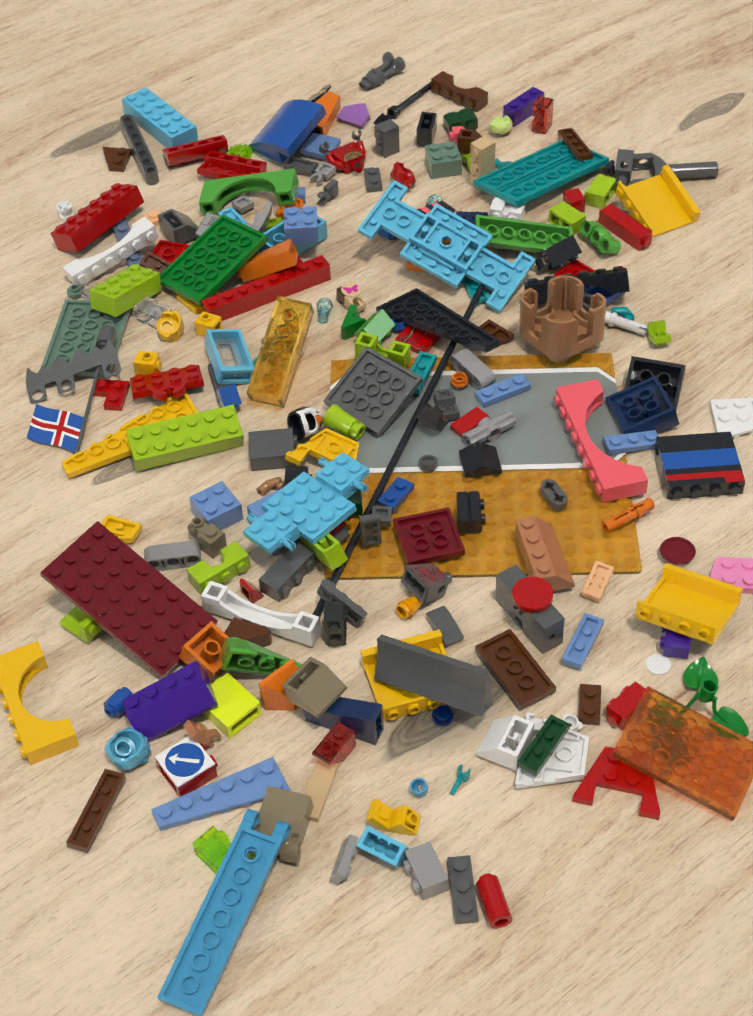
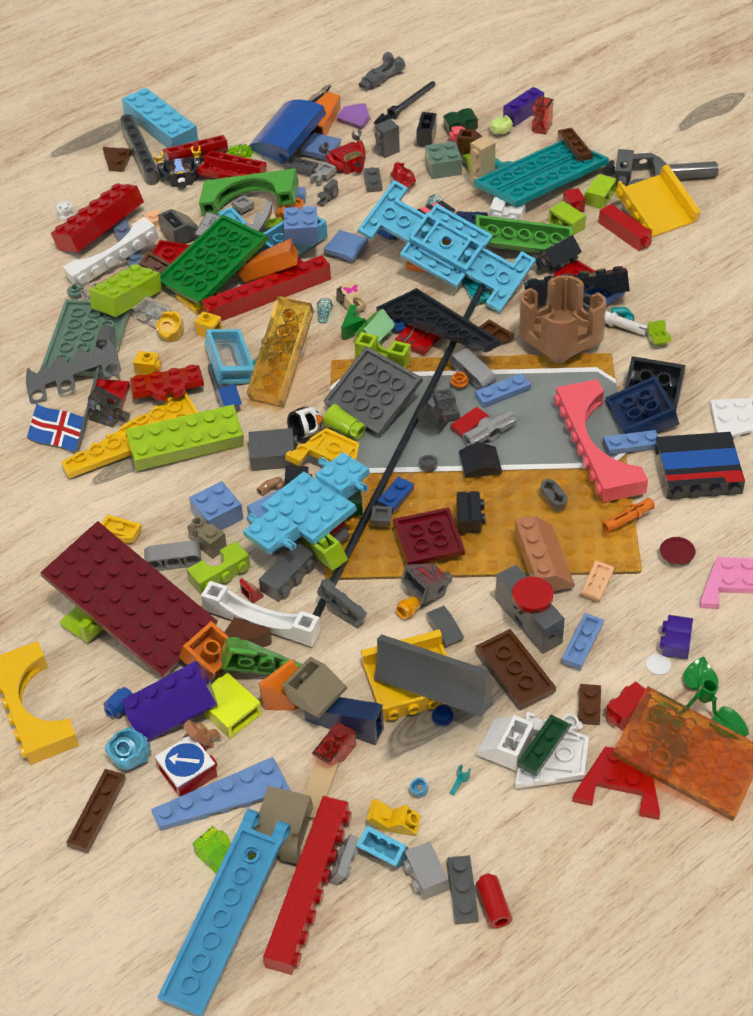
pearl dark grey brick [323,601,347,647] -> none
dark grey plate [359,513,382,547] -> none
teal plate [410,351,437,395] -> none
reddish brown arch [431,71,488,113] -> none
bright green piece [580,221,621,255] -> none
yellow panel [635,563,743,645] -> none
none -> clear smoke torso [88,386,130,427]
none -> black torso [153,146,201,189]
none -> red brick [263,796,352,975]
none -> medium blue tile [324,230,368,262]

